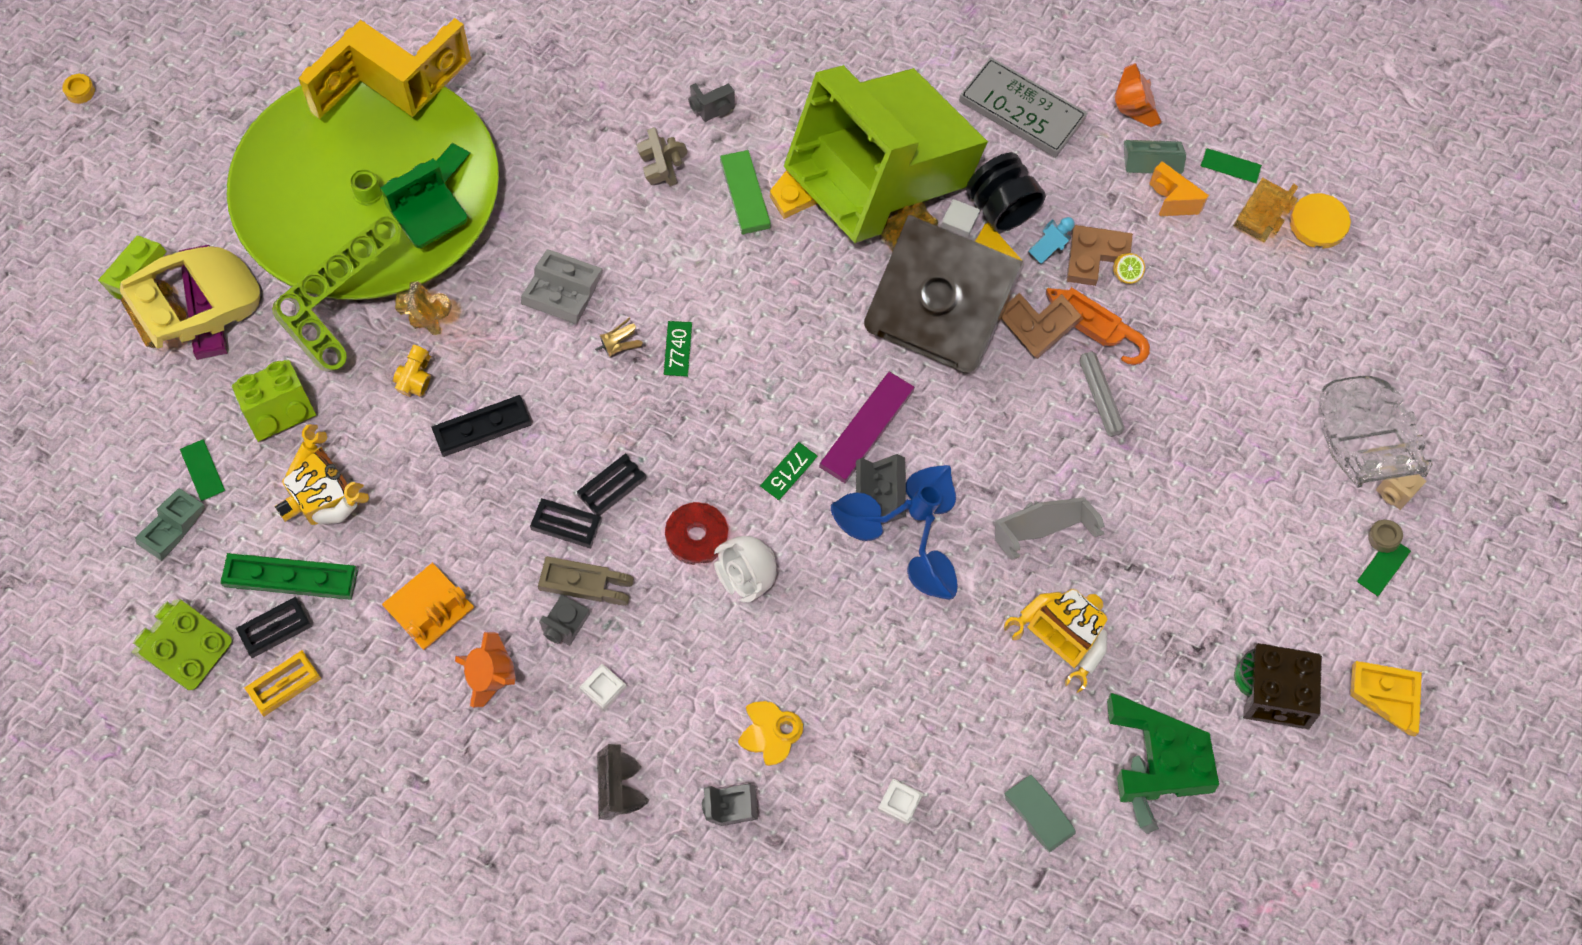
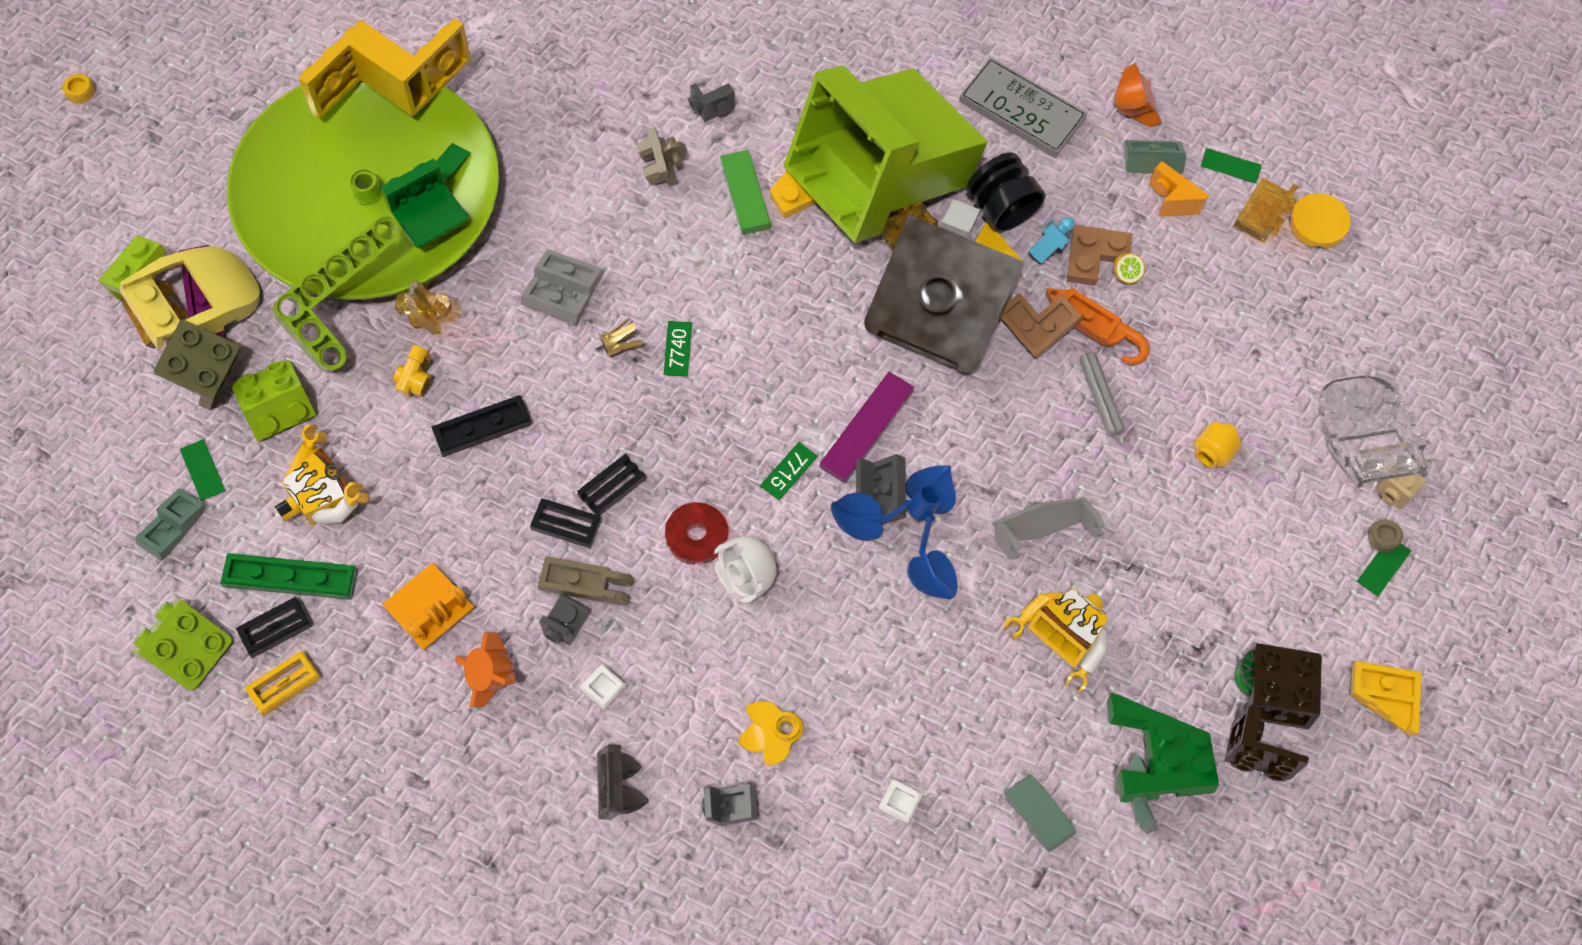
none -> olive bracket [153,319,241,410]
none -> yellow head [1194,422,1242,468]
none -> dark brown bracket [1224,706,1309,782]

